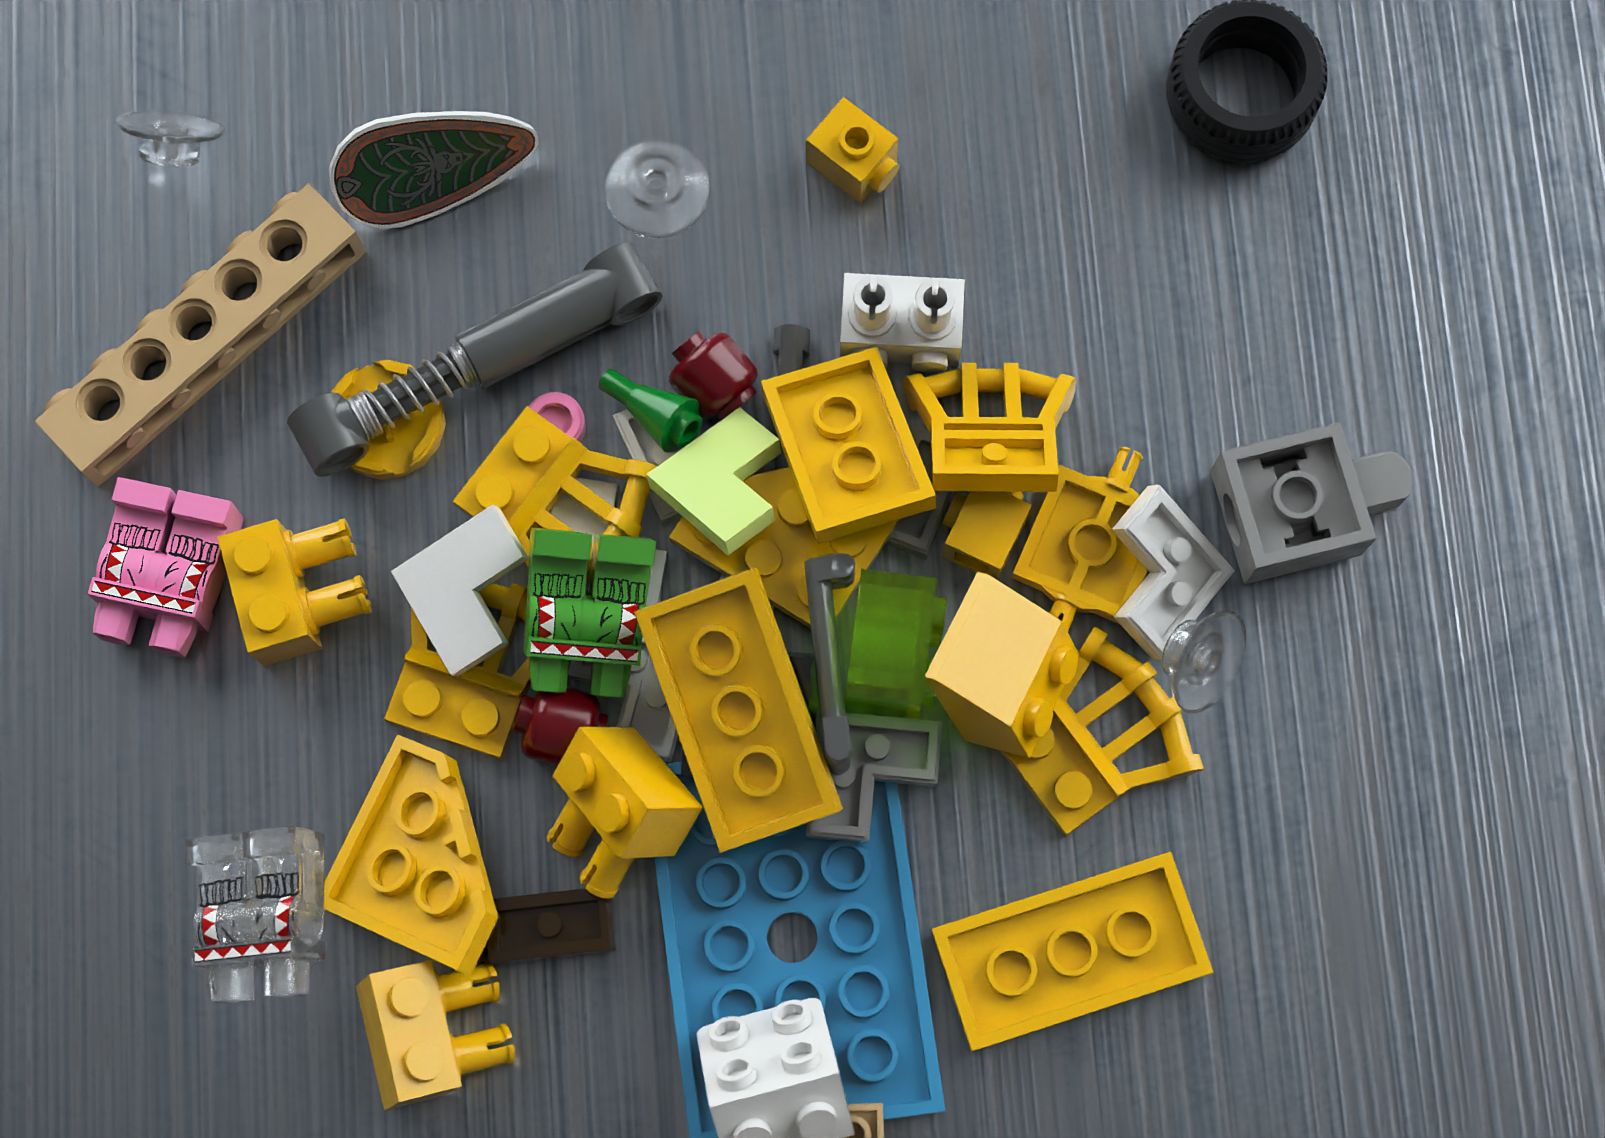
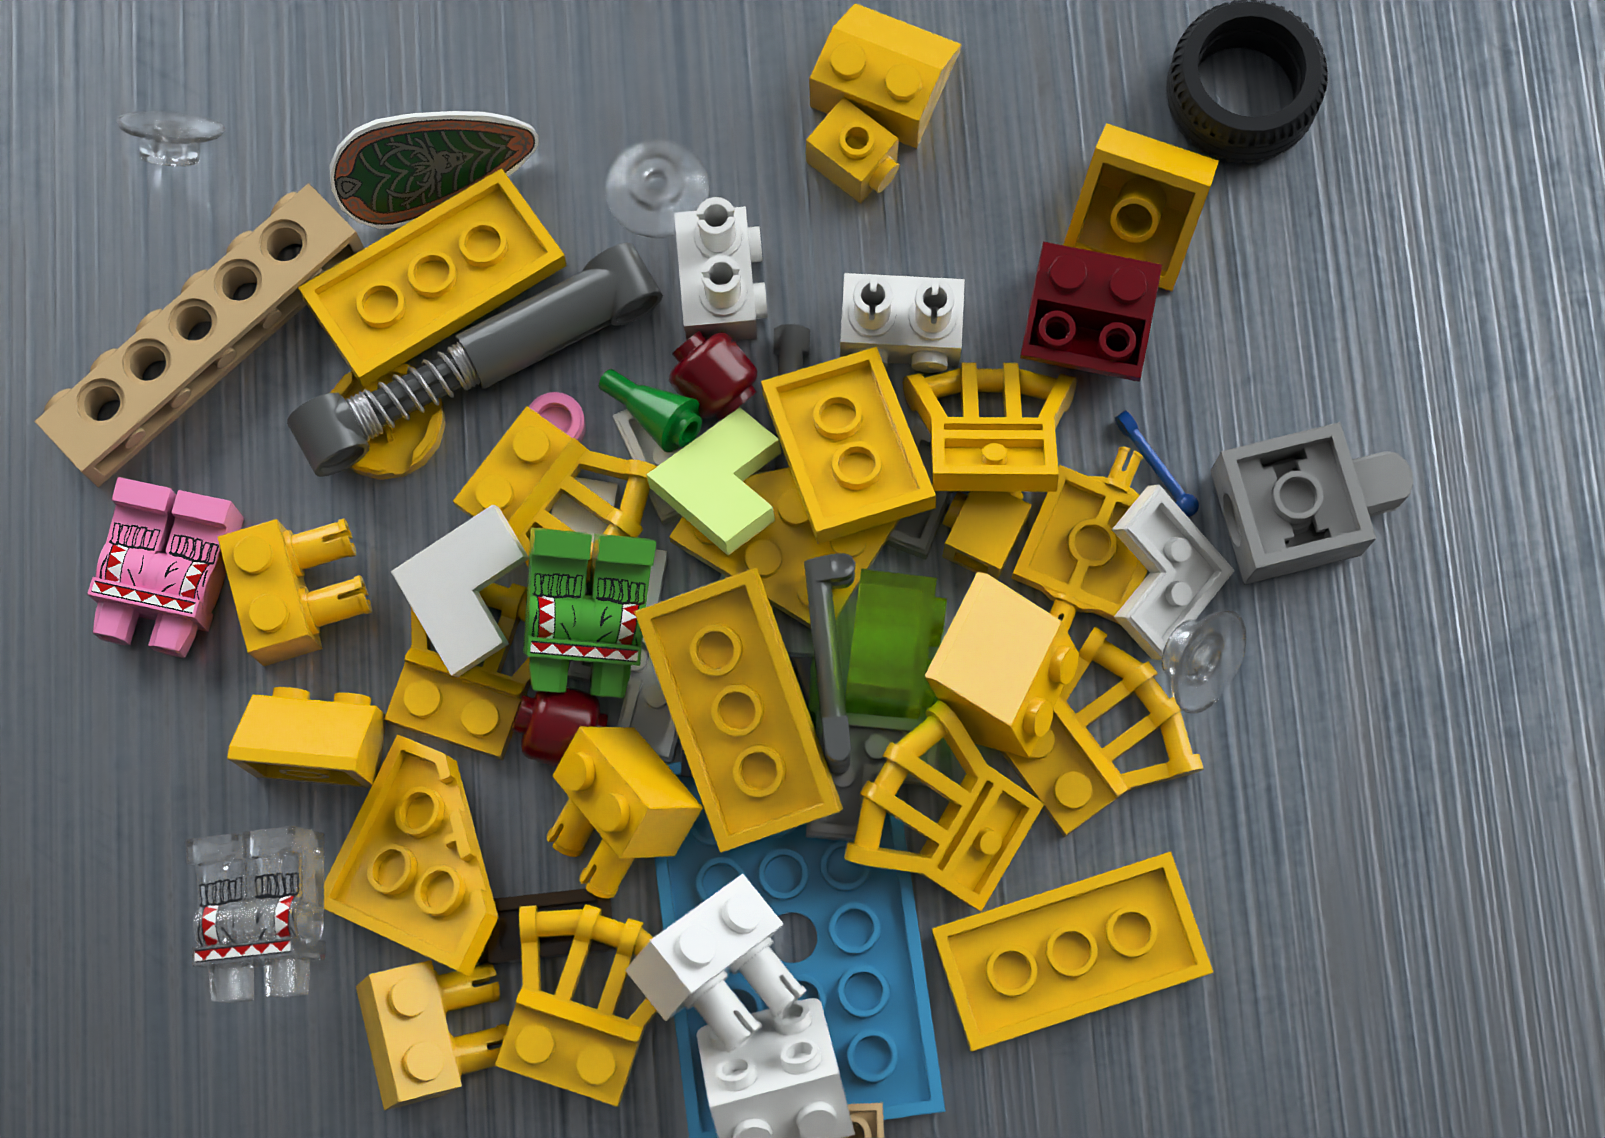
none -> yellow slope [227,687,386,788]
none -> yellow plate [298,168,567,388]
none -> yellow plate [495,904,658,1107]
none -> white brick [625,874,807,1053]
none -> white brick [674,197,768,341]
none -> yellow slope [809,3,961,149]
none -> yellow plate [844,701,1044,912]
none -> dark red slope [1020,241,1162,382]
none -> yellow slope [1063,123,1219,291]
none -> blue hinge [1115,411,1199,517]

